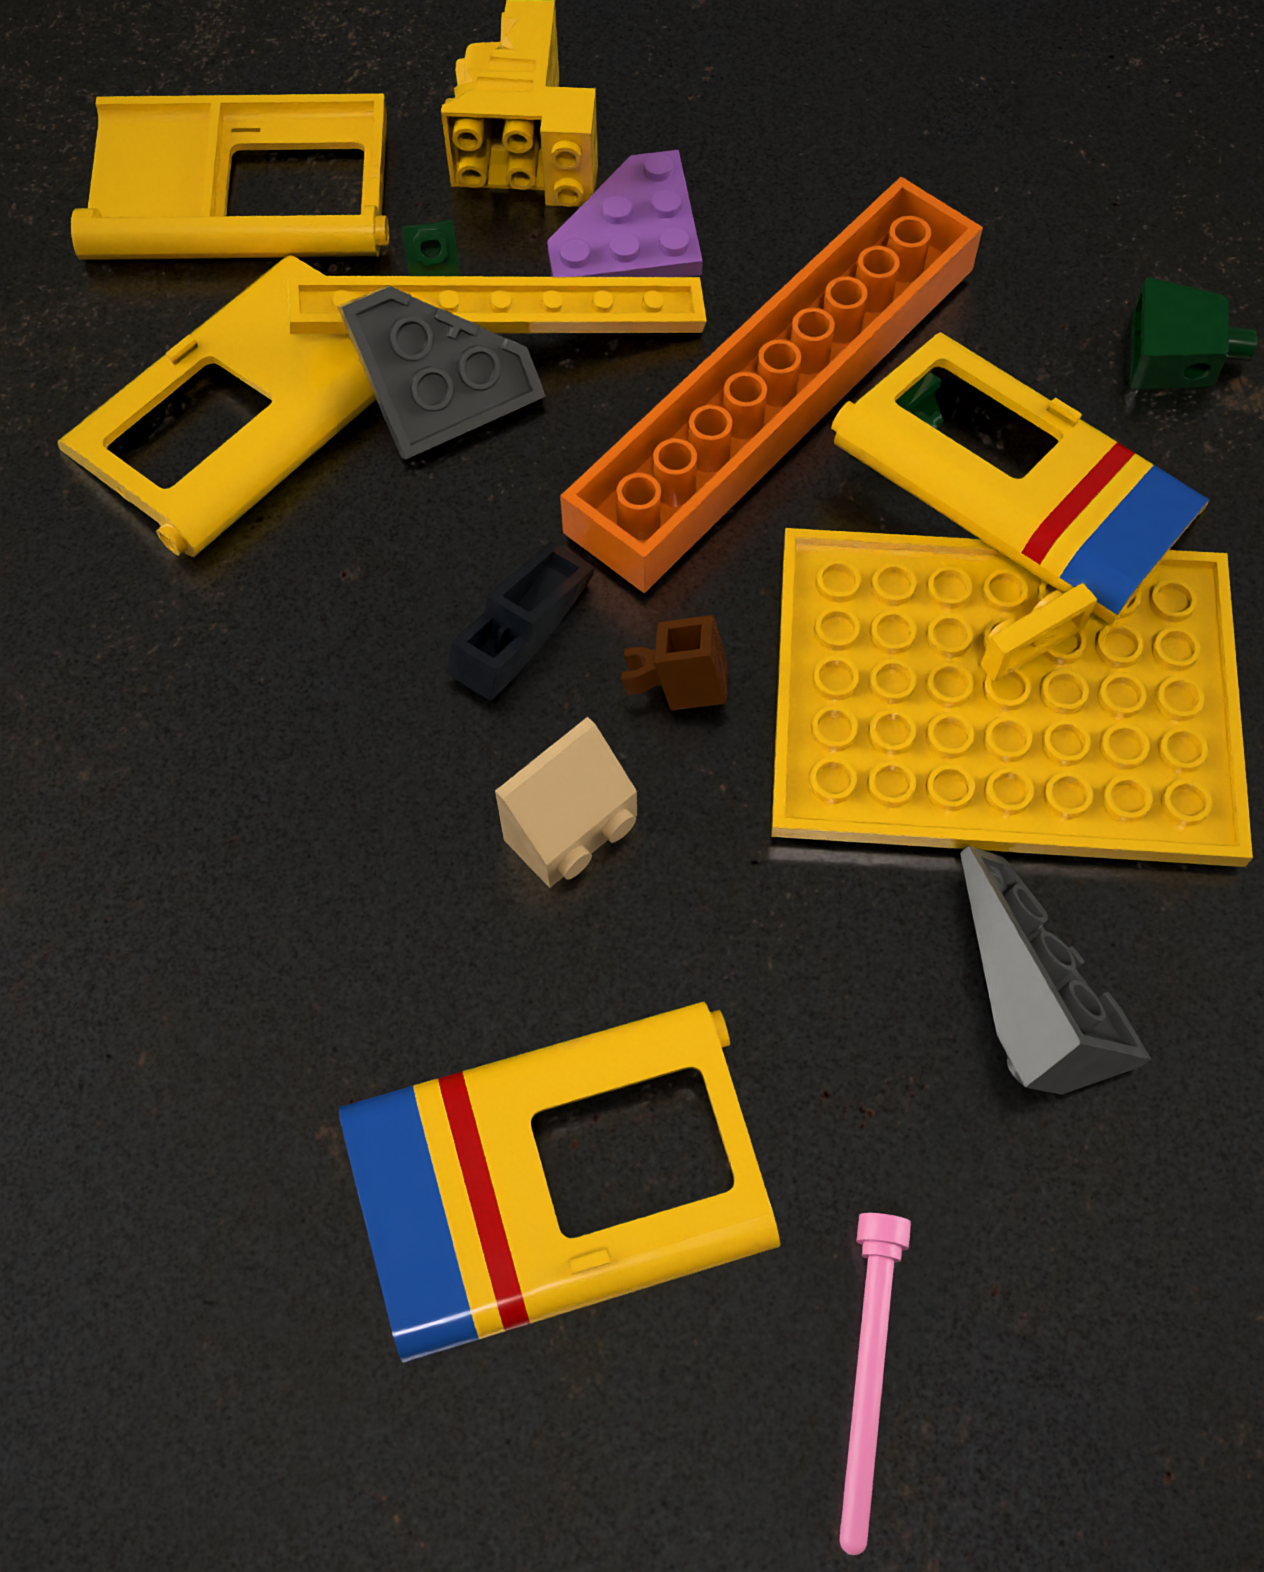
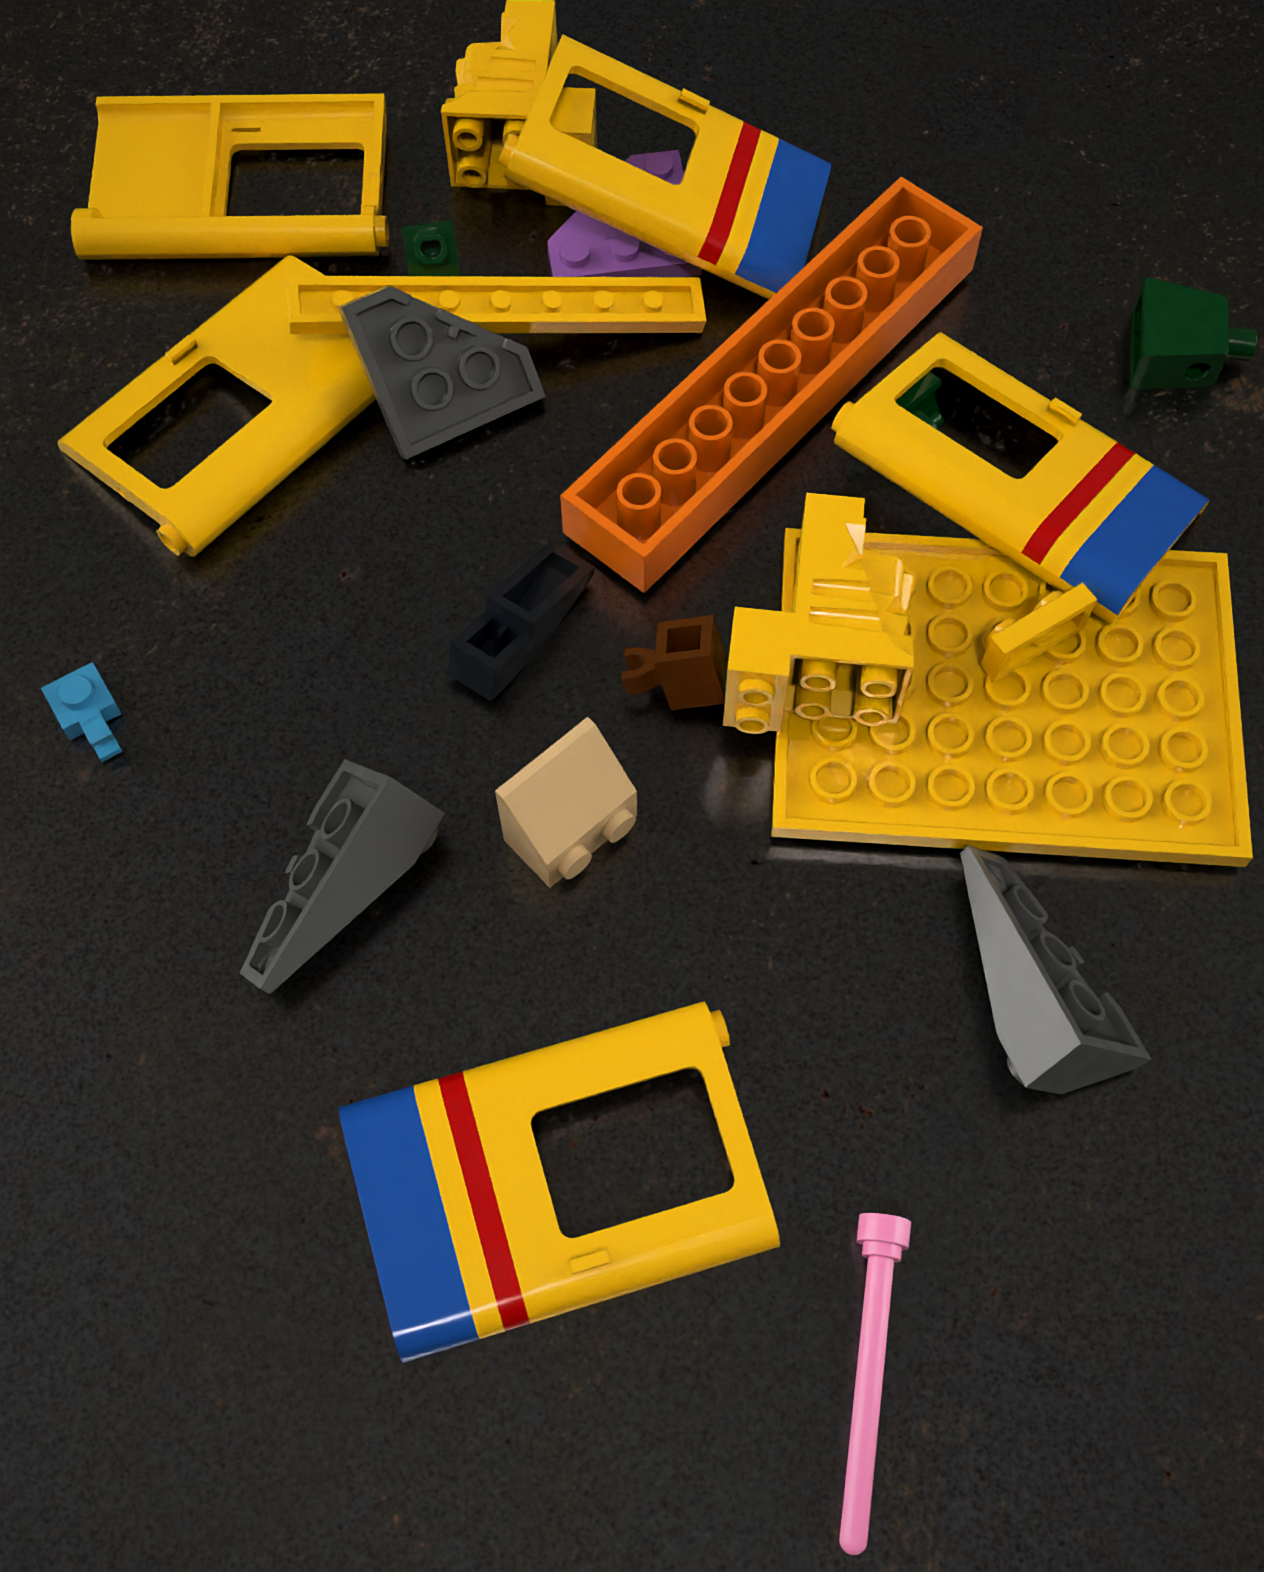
none -> dark azure plate [41,662,123,762]
none -> dark grey wedge [240,759,445,994]
none -> yellow piece [498,34,831,300]
none -> yellow brick [723,493,914,734]

